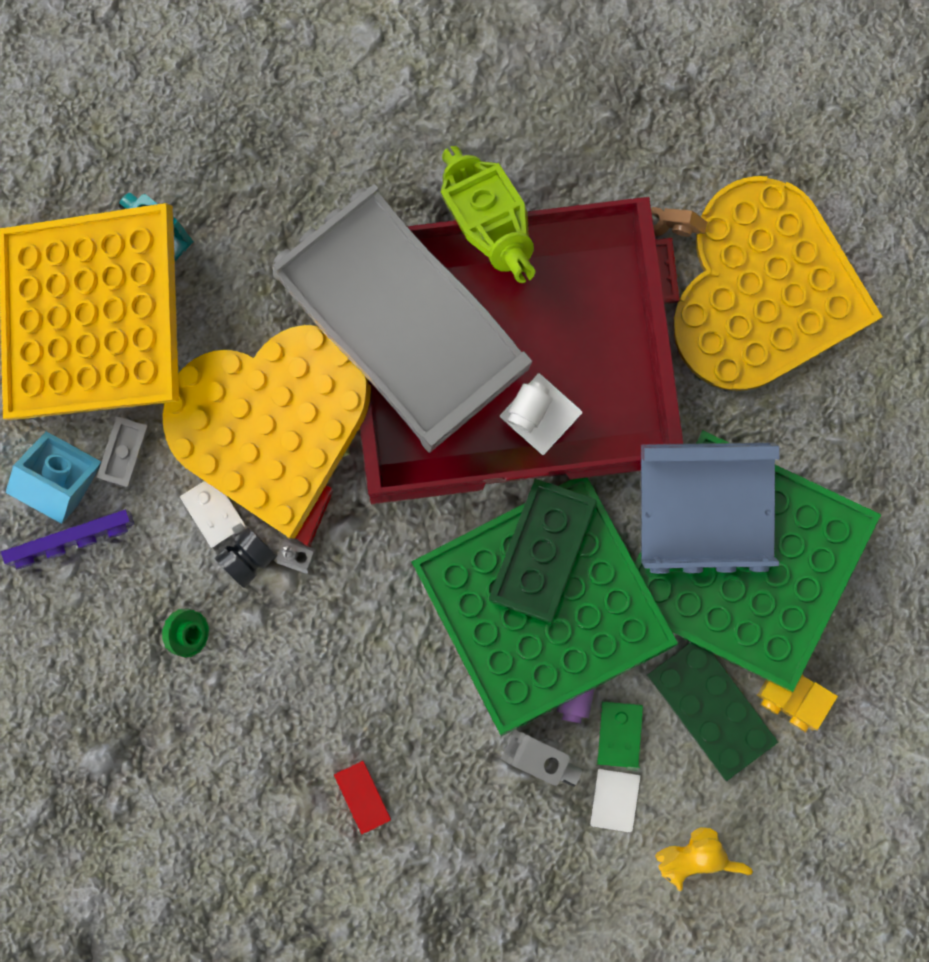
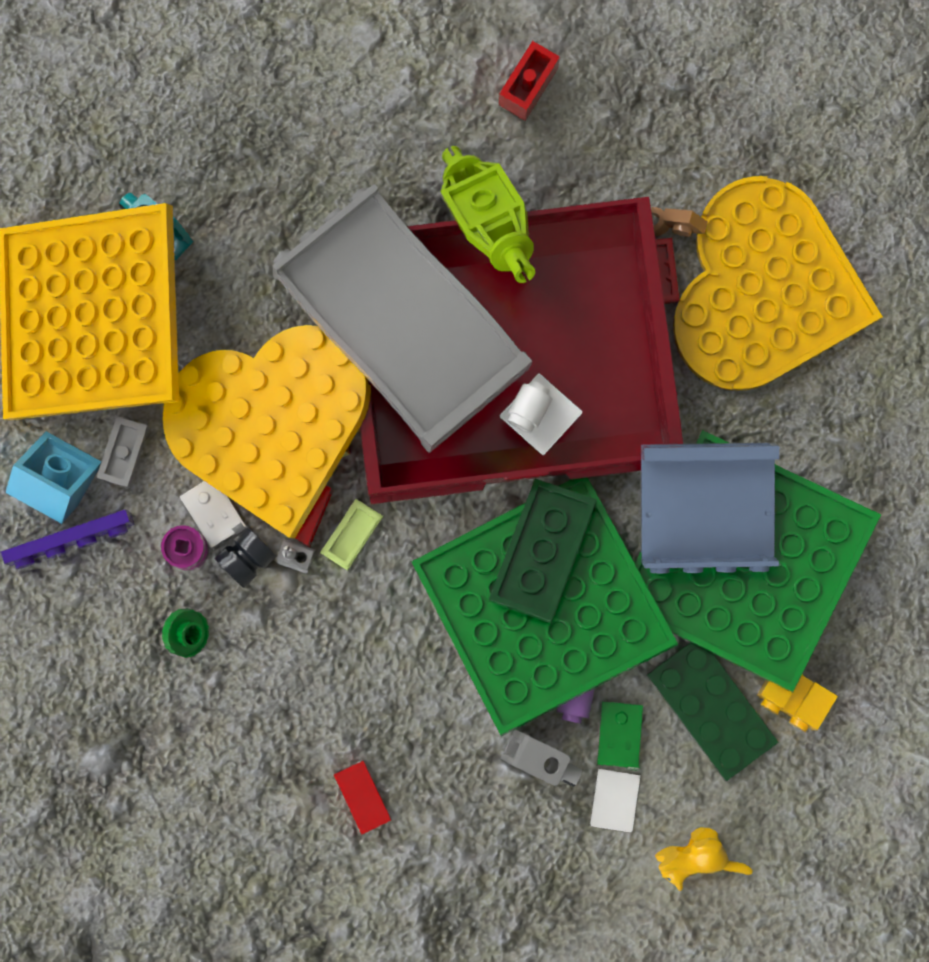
none -> magenta wheel [161,525,209,571]
none -> yellowish green tile [320,499,383,571]
none -> red brick [499,40,560,121]

